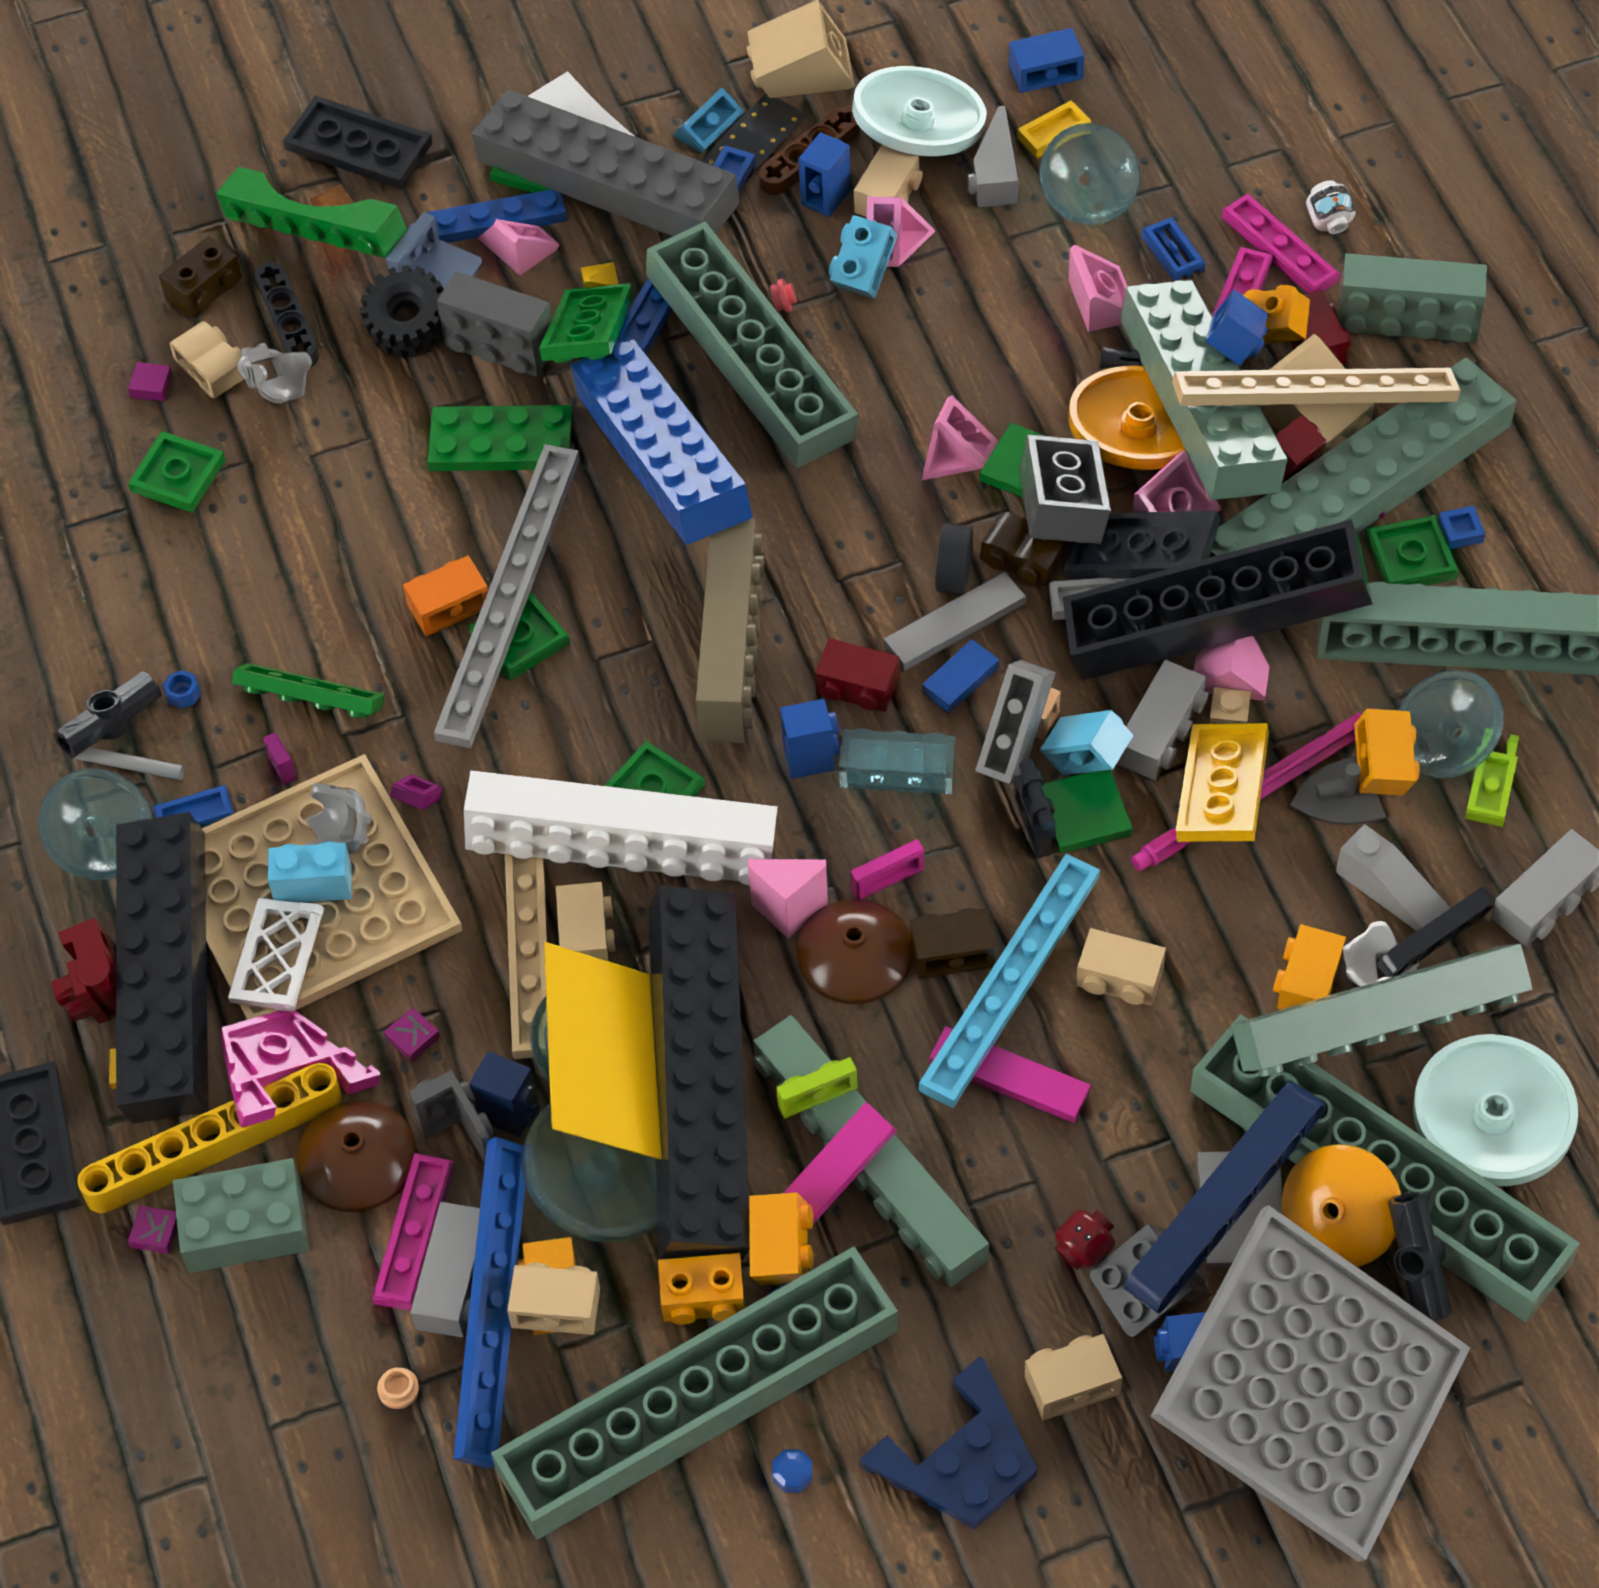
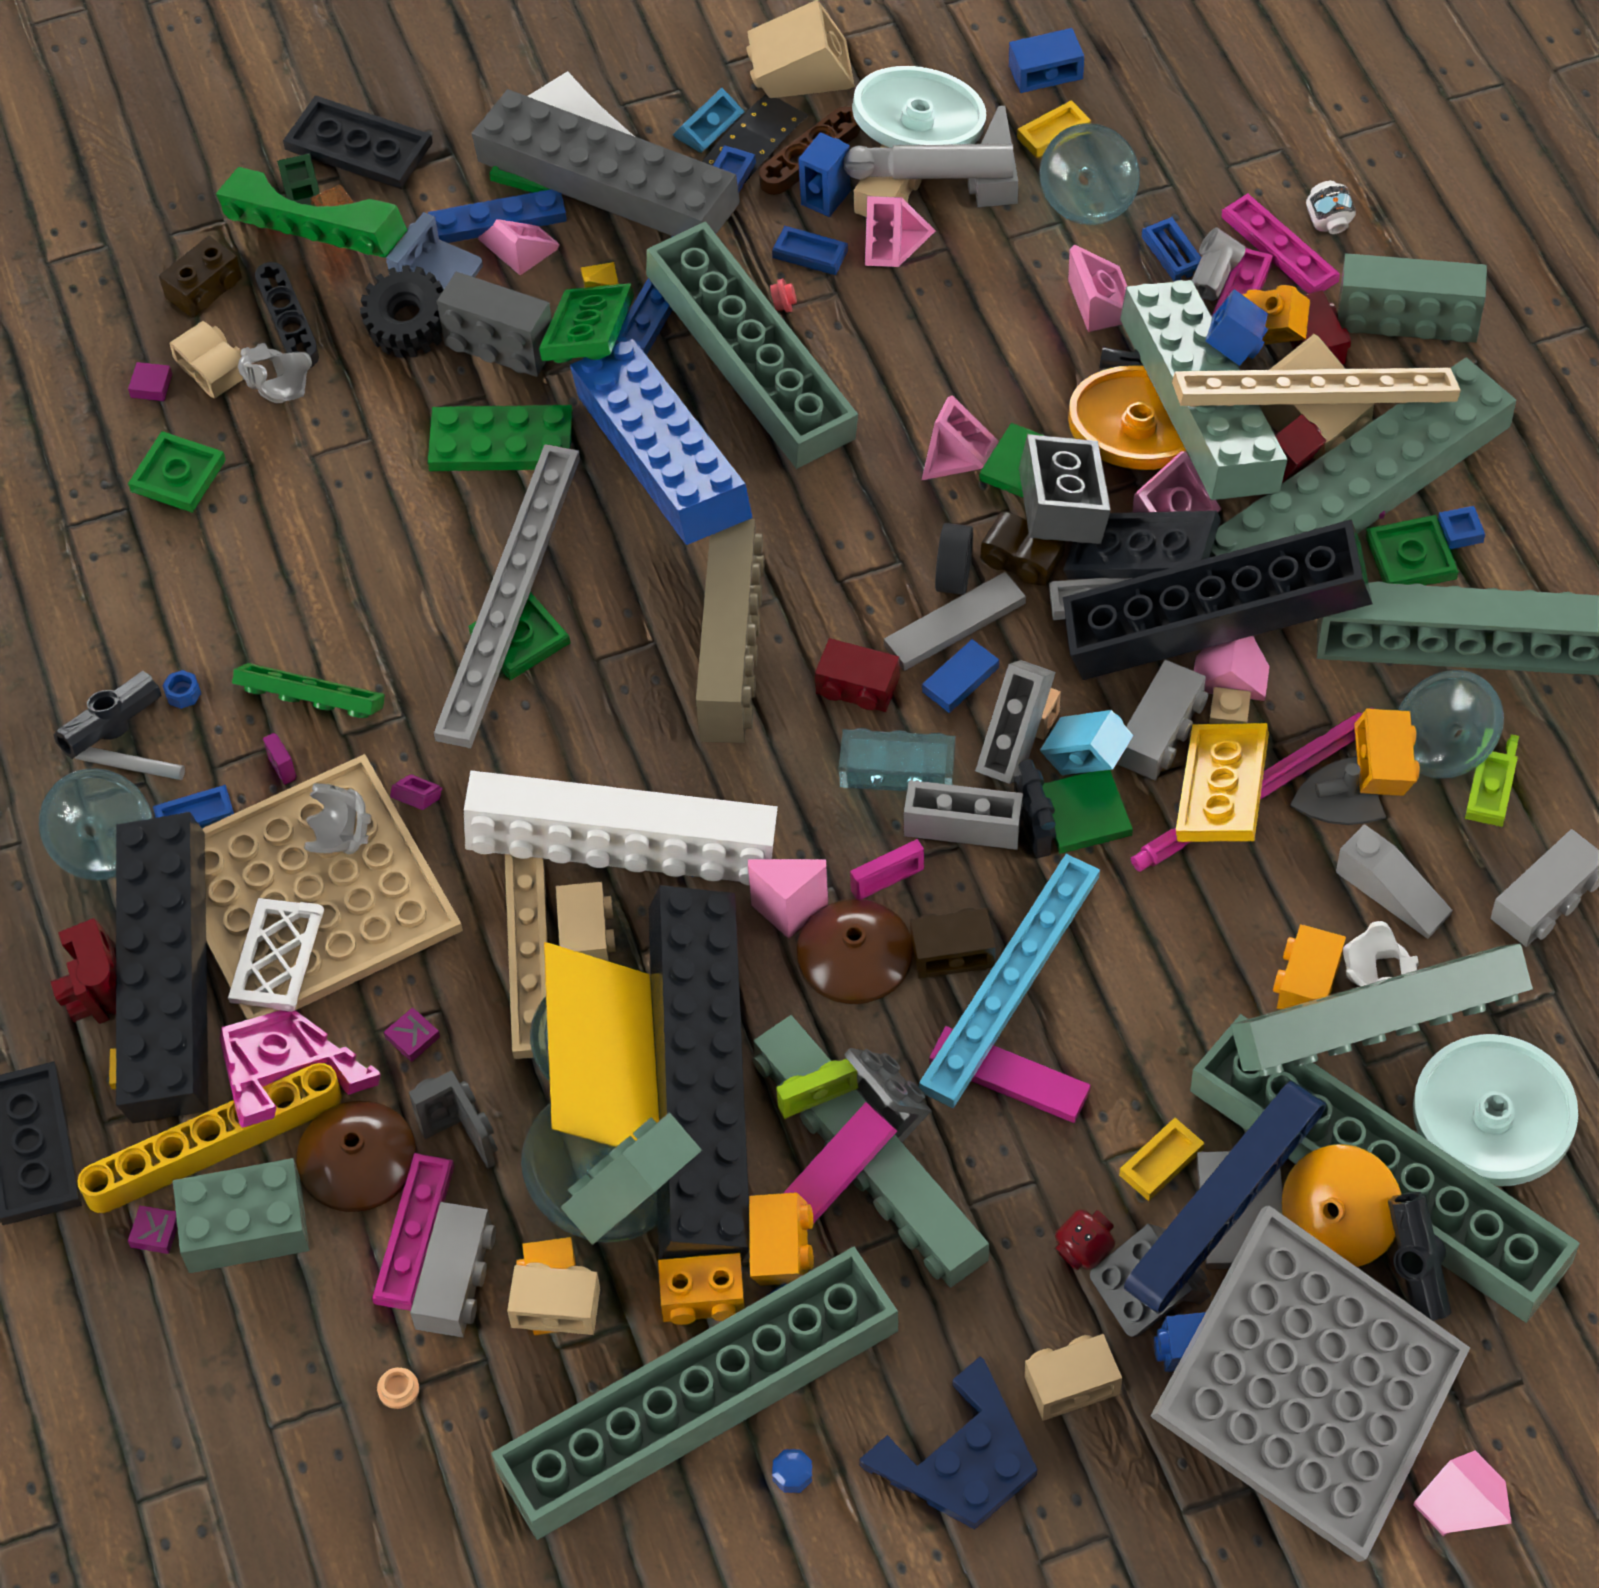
medium azure brick [268,841,352,903] -> none
orange brick [403,555,488,637] -> none
blue plate [453,1137,529,1468] -> none
dark blue brick [469,1051,540,1137] -> none
green tile [604,741,705,797] -> none
blue brick [780,699,840,779] -> none
medium azure brick [829,215,898,299] -> none
tan brick [1076,928,1166,1006] -> none
black beam [1377,886,1496,977] -> none
none -> dark green slope [277,153,323,206]
none -> sand green brick [561,1112,702,1245]
none -> blue tile [772,226,848,275]
none -> light grey piece [844,144,1013,180]
none -> dark grey bracket [844,1048,932,1142]
none -> light grey brick [904,780,1023,850]
none -> yellow tile [1119,1118,1205,1201]
none -> light grey piece [1192,227,1245,301]
none -> bright pink slope [1413,1450,1512,1536]

